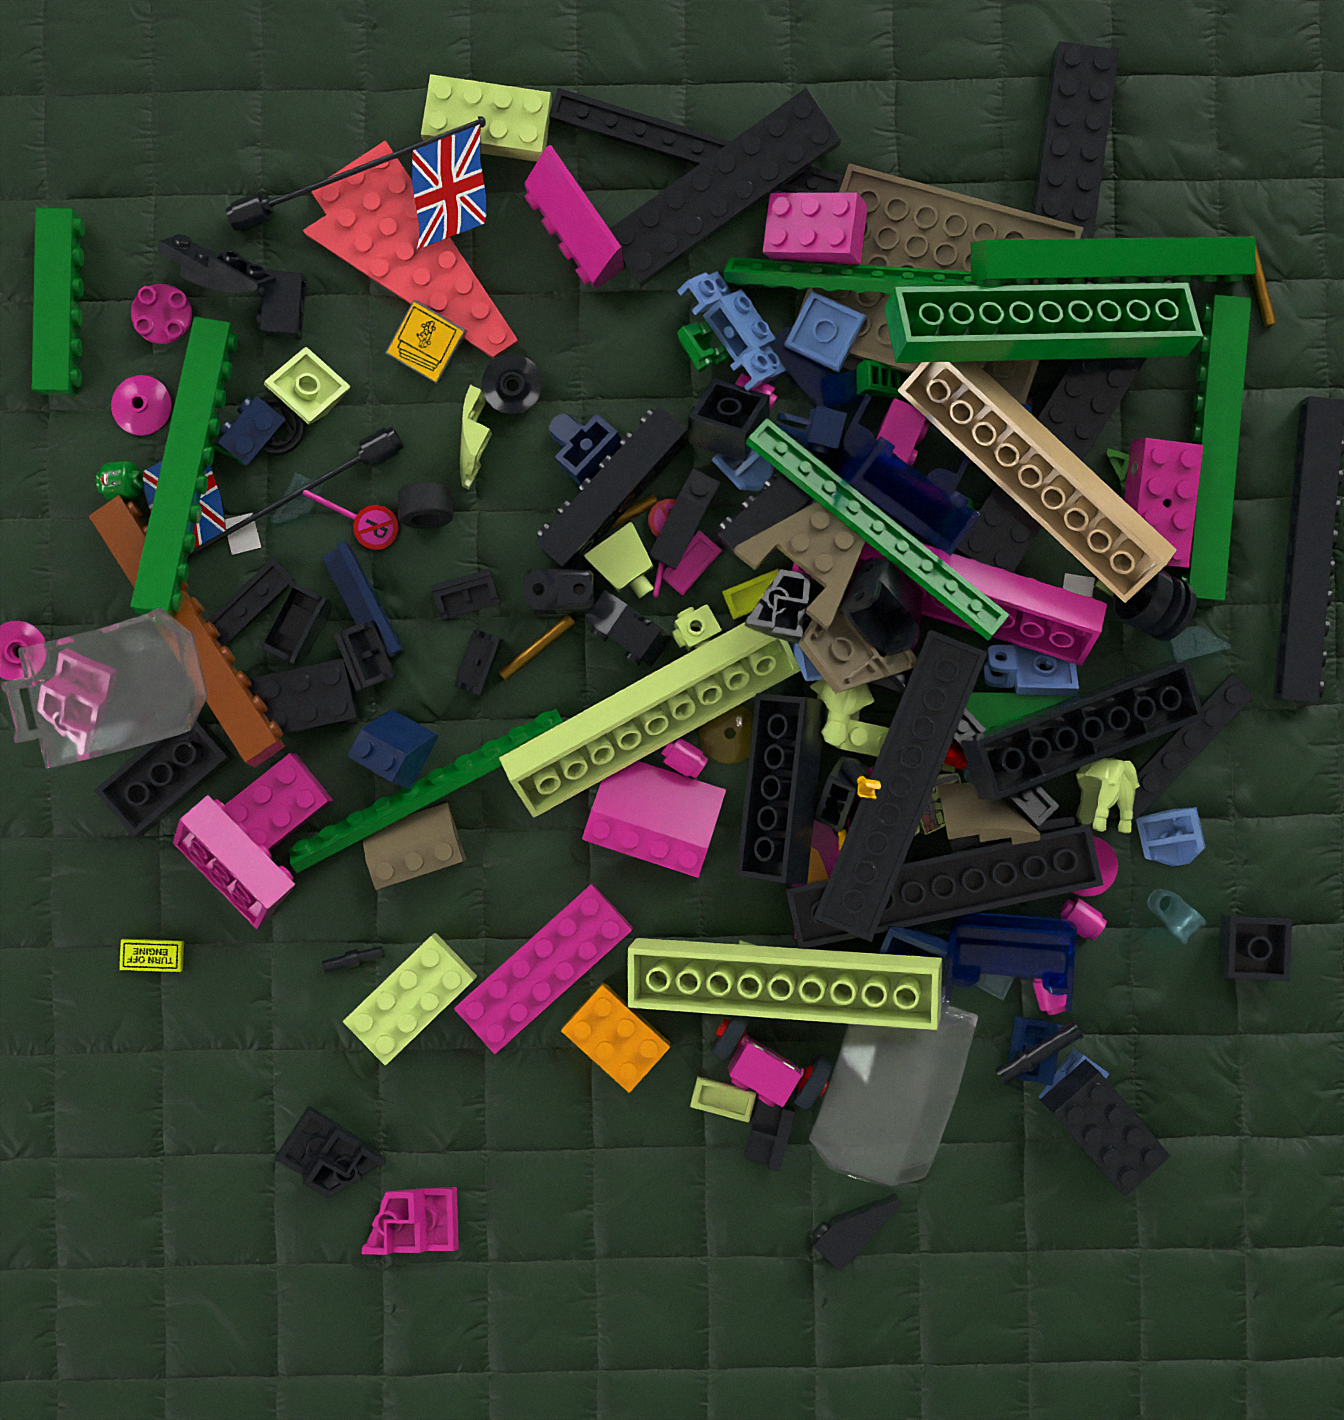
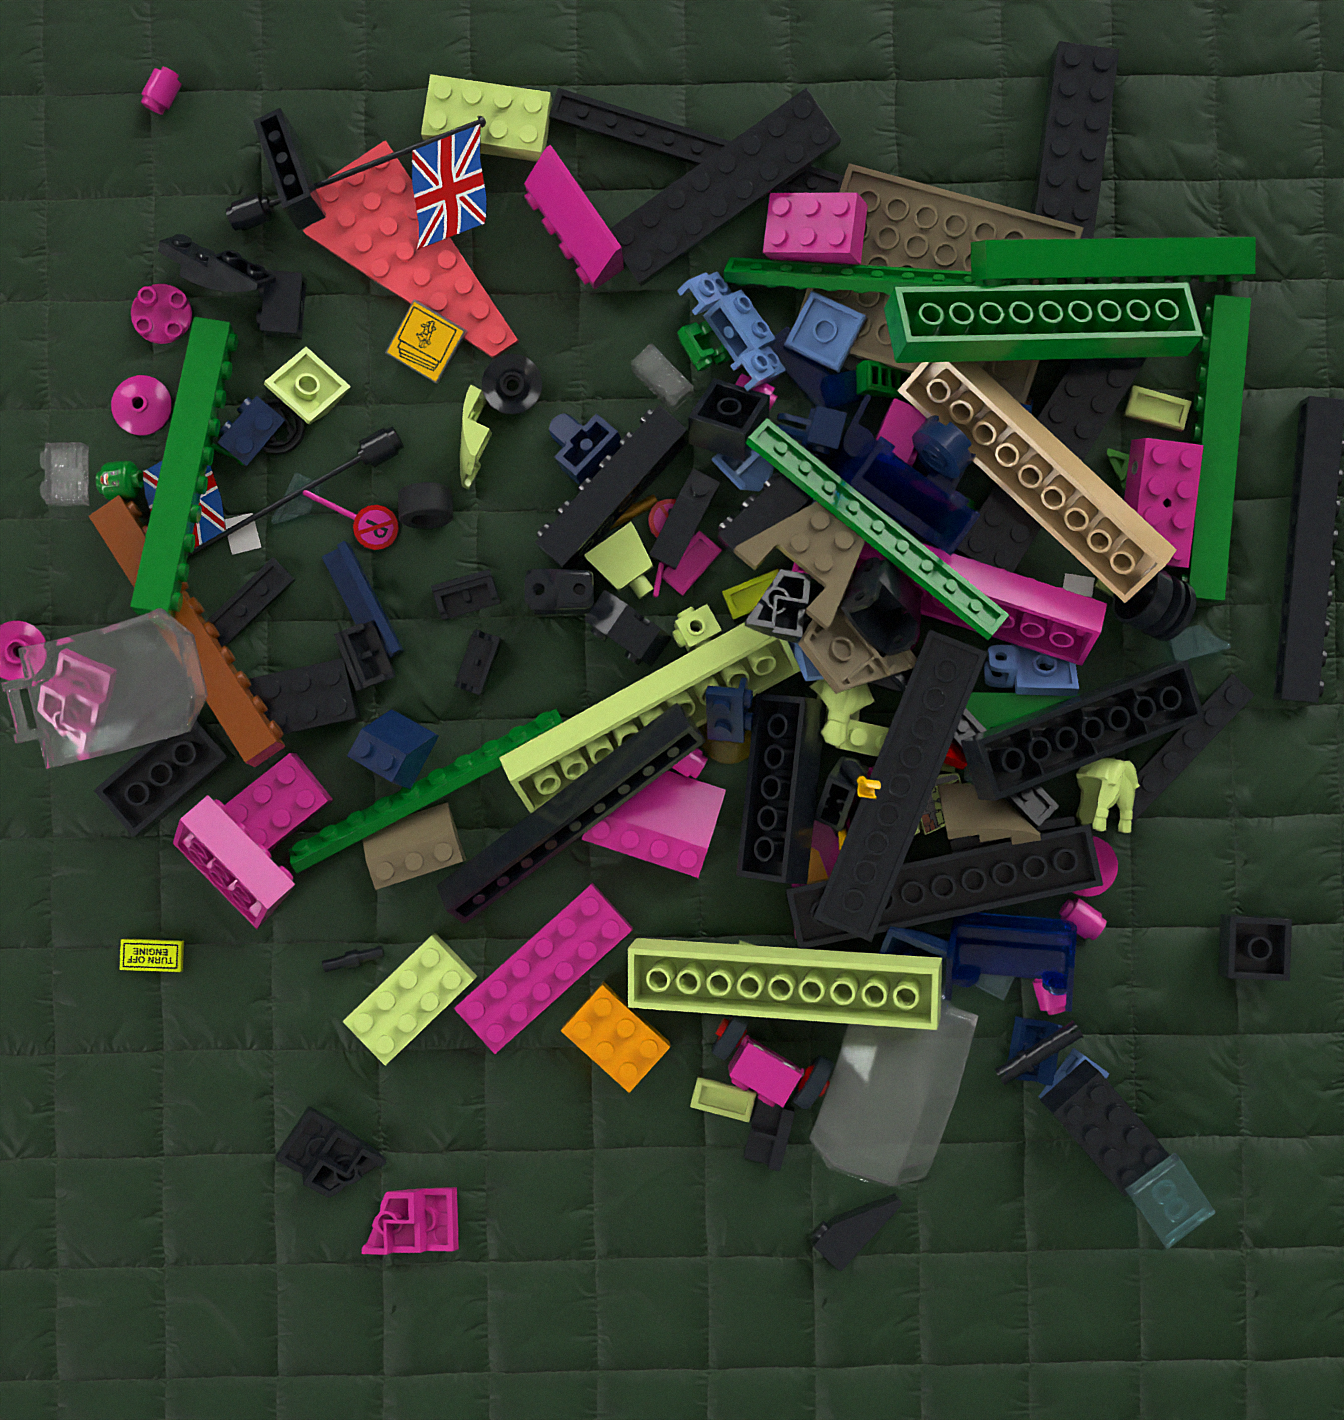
green brick [32,208,85,396] -> none
black piece [258,581,331,665] -> none
pearl gold bar [498,614,575,681] -> none
medium blue slope [1136,807,1206,866] -> none
clear light blue piece [1147,888,1207,945] -> none
pearl gold bar [1249,236,1277,327] -> none
none -> clear brick [40,442,90,507]
none -> dark pink brick [140,66,182,115]
none -> black brick [253,108,326,230]
none -> black brick [437,703,706,924]
none -> clear brick [632,343,694,411]
none -> dark blue bracket [706,677,753,743]
none -> dark blue piece [912,415,976,478]
none -> yellowish green tile [1123,385,1192,432]
none -> clear light blue tile [1125,1153,1216,1249]

